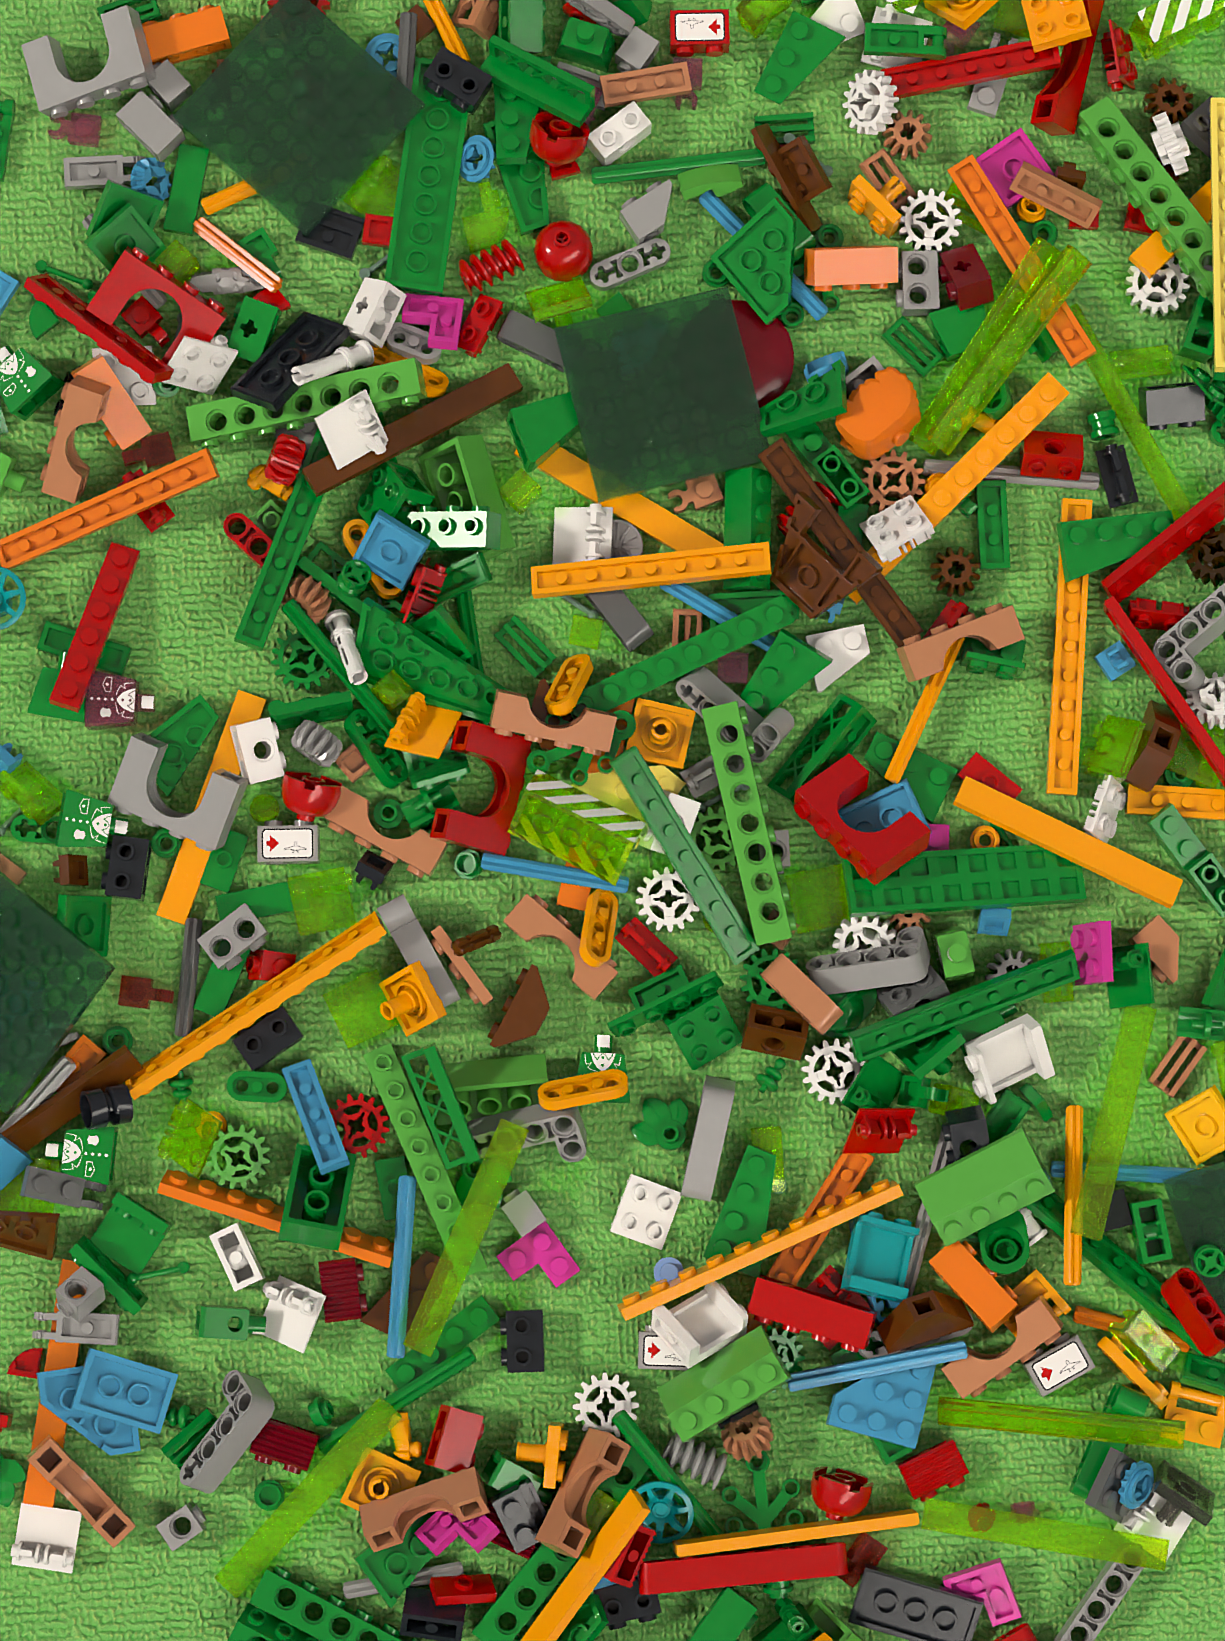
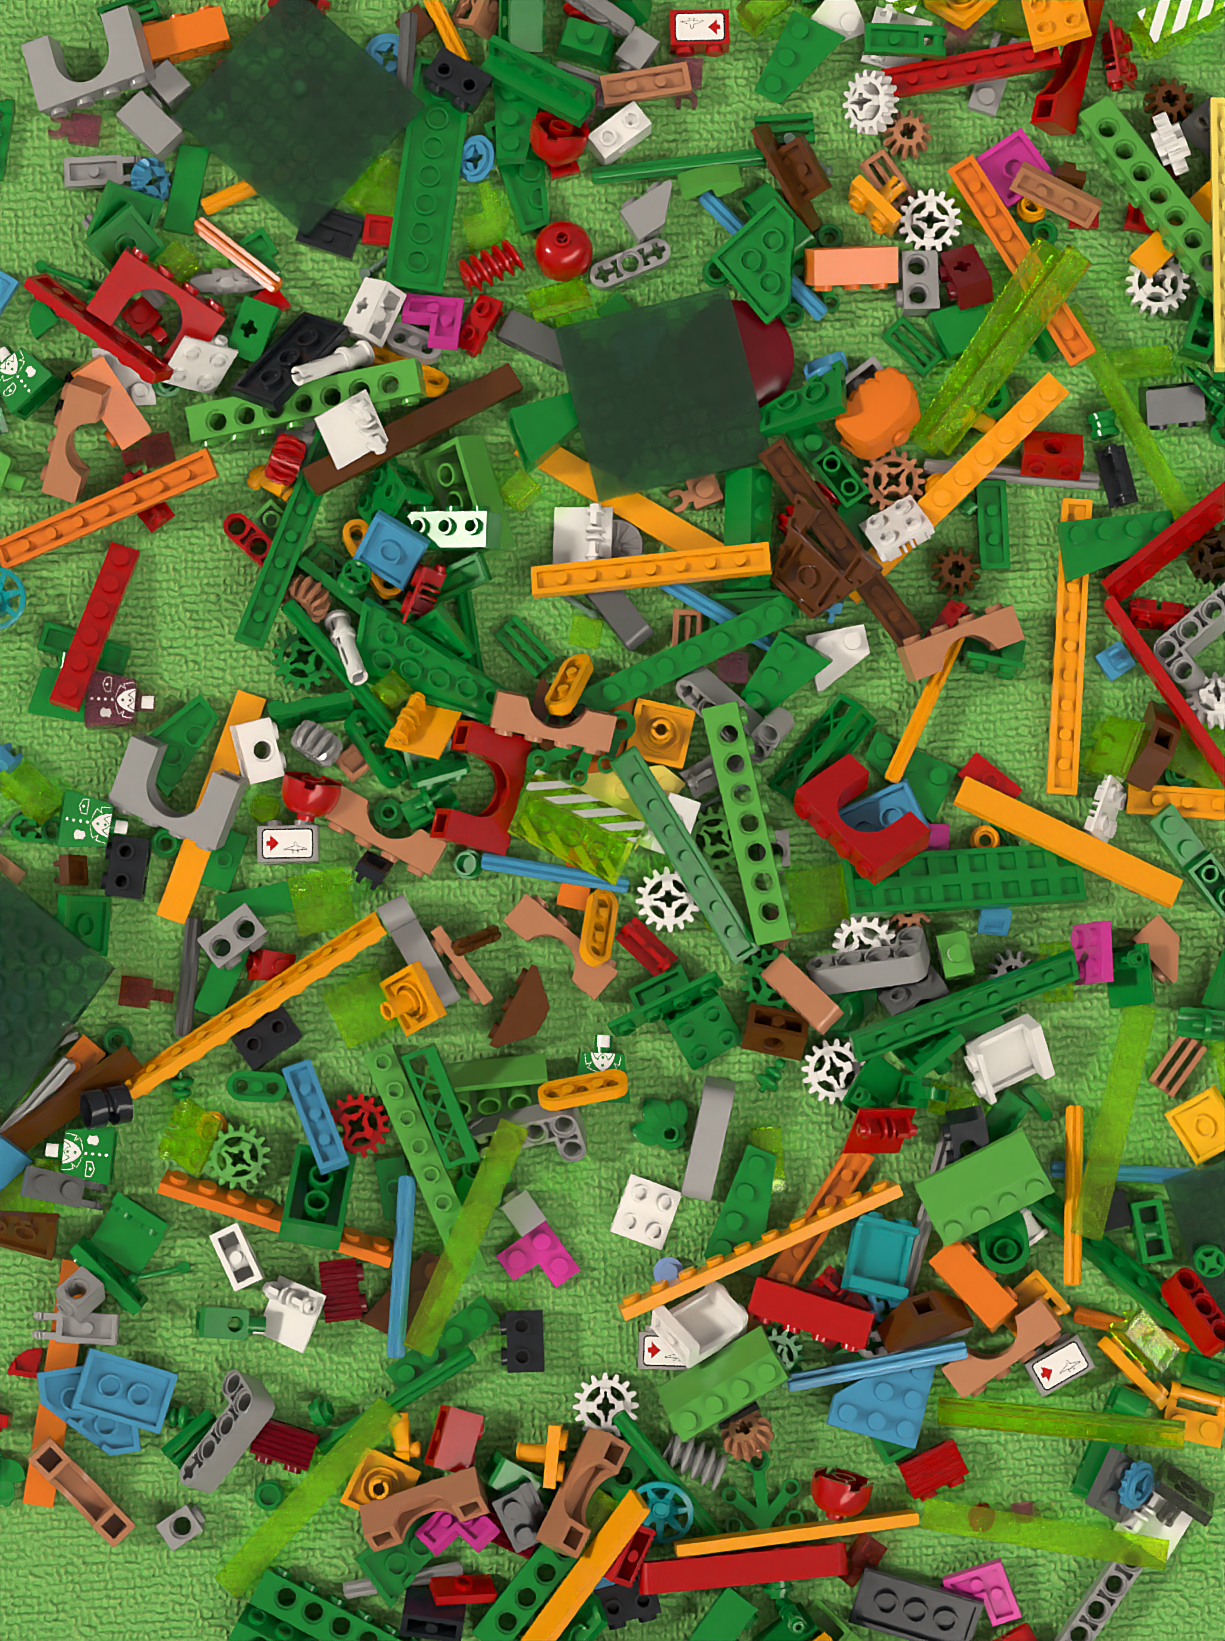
white hinge [11,1503,82,1573] -> none

